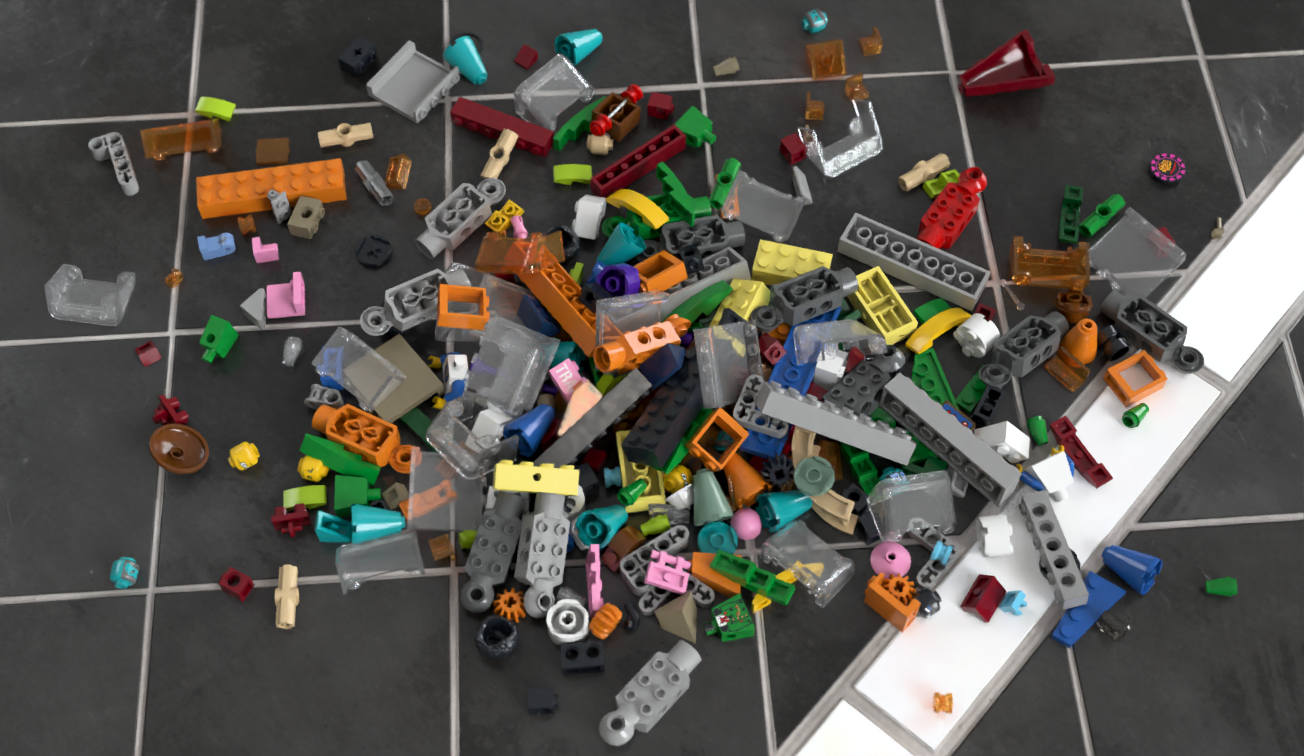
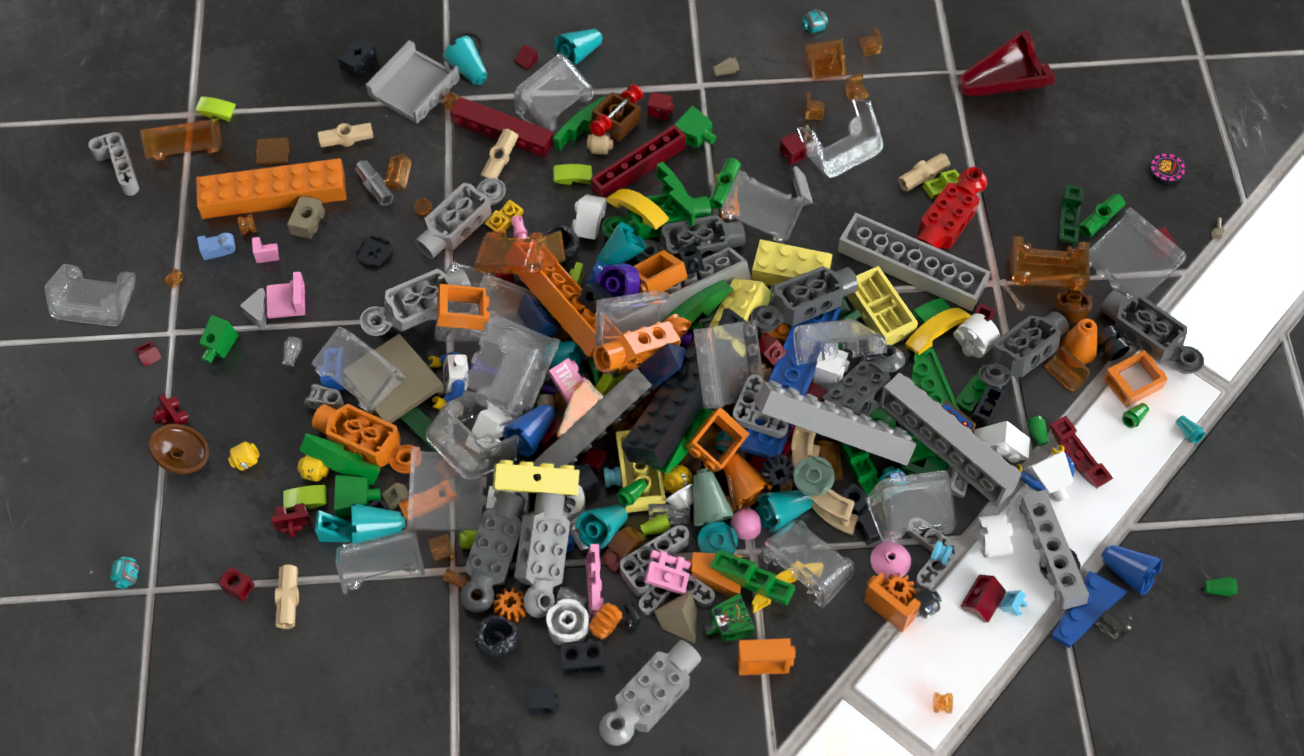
light grey hinge [267,190,292,224] -> none
dark red slope [845,347,865,372] -> none
none -> clear orange plate [443,93,459,109]
none -> clear orange pin [443,569,482,596]
none -> orange window [737,639,795,675]
none -> teal cone [1175,415,1205,443]

